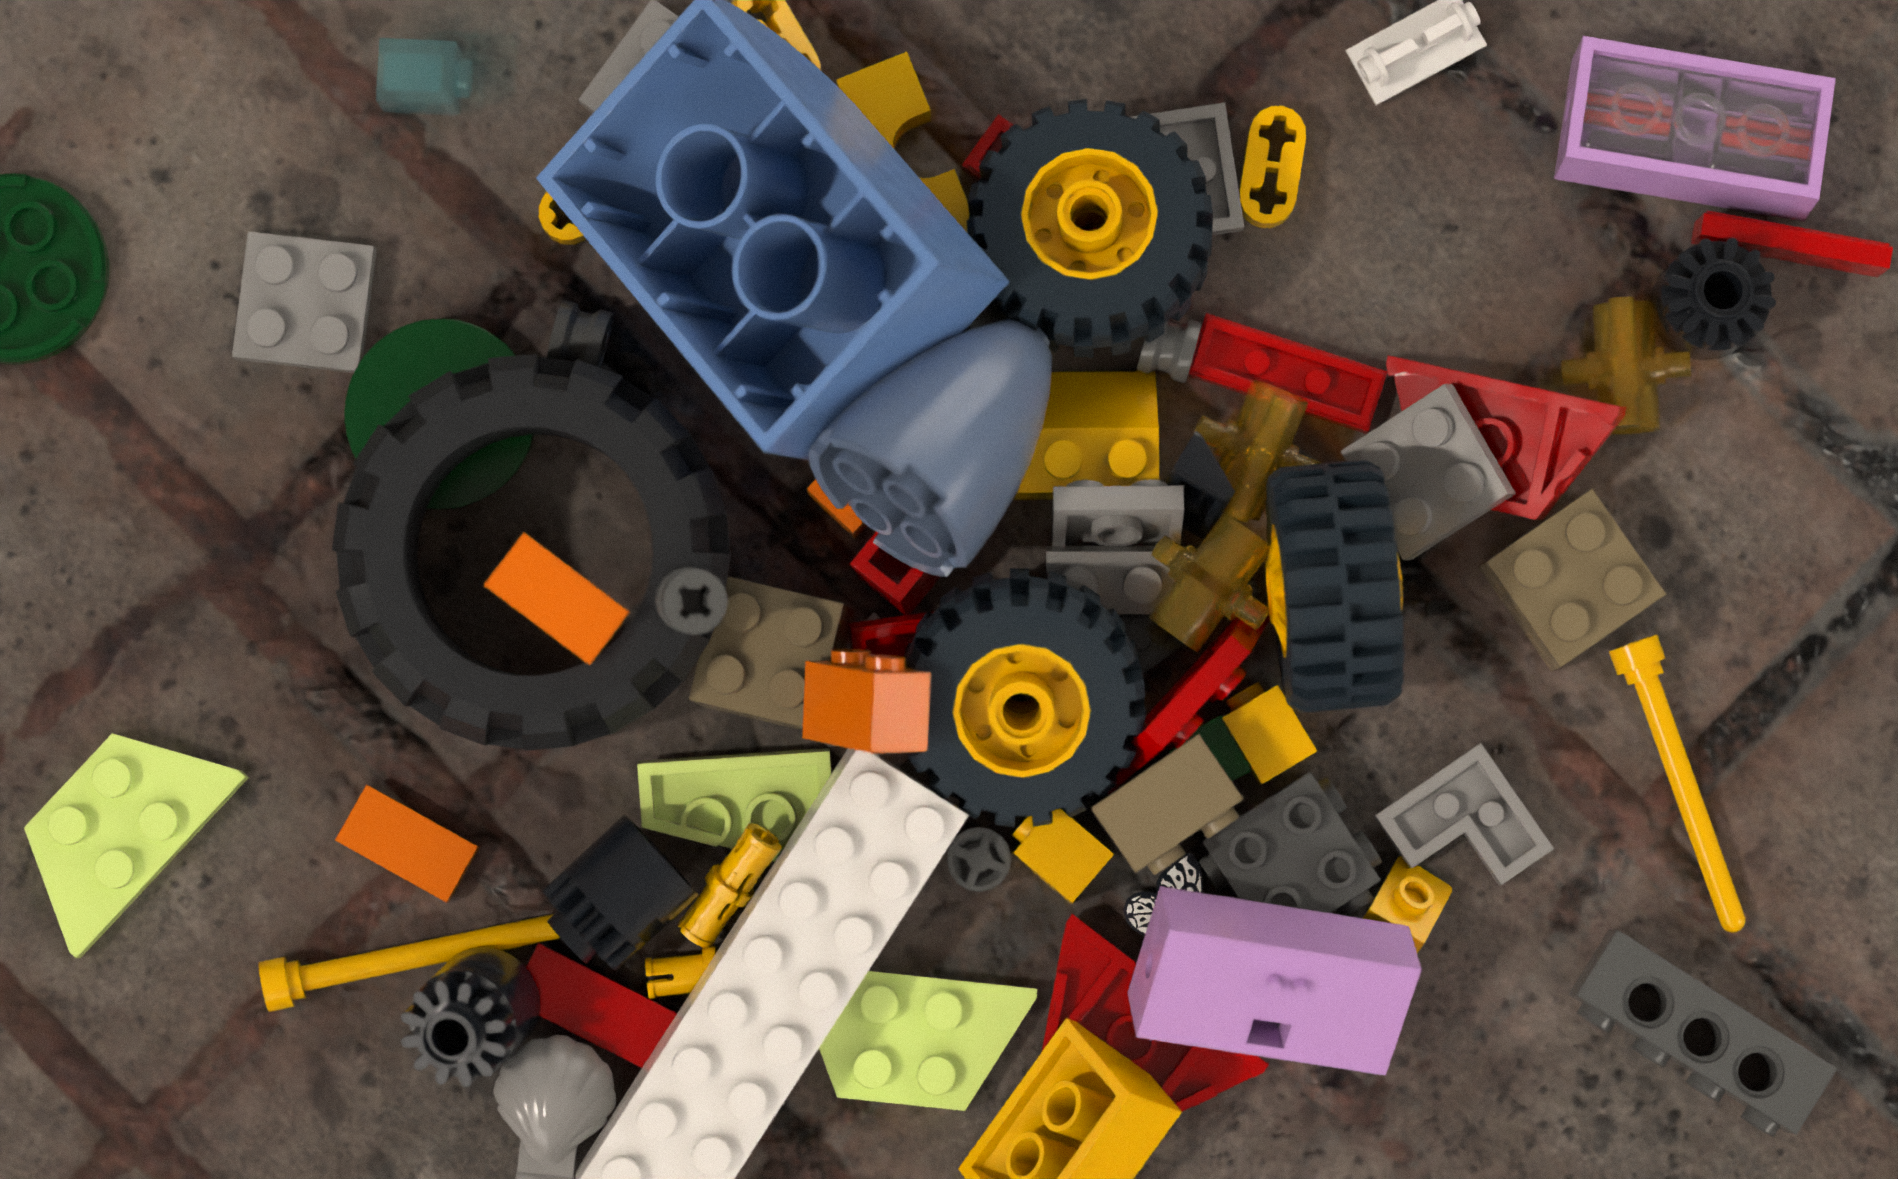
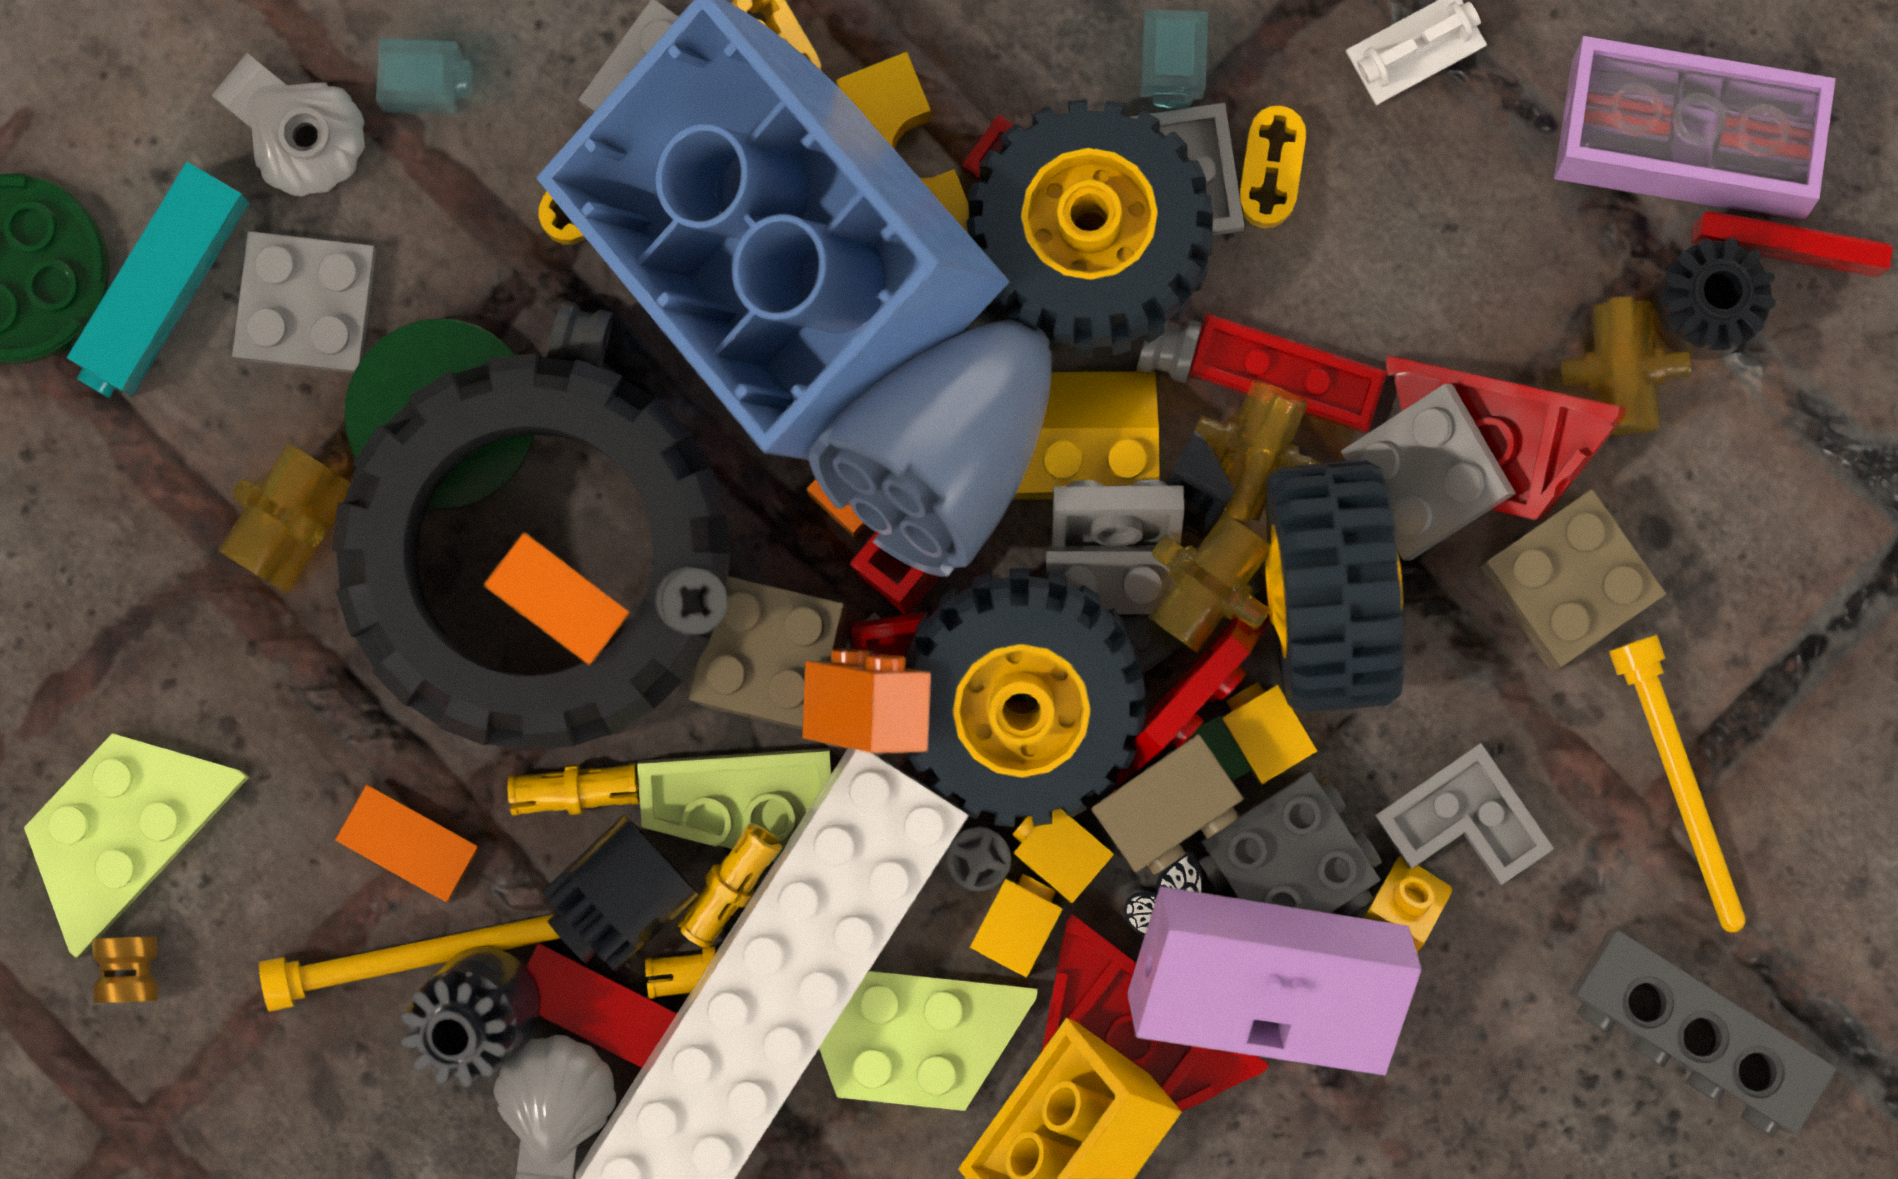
none -> teal brick [67,161,250,398]
none -> pearl gold wheel [92,937,158,1003]
none -> light grey animal [211,53,365,197]
none -> clear yellow pin [218,442,350,594]
none -> yellow pin [507,763,640,816]
none -> yellow brick [969,874,1062,978]
none -> clear light blue brick [1139,10,1208,108]

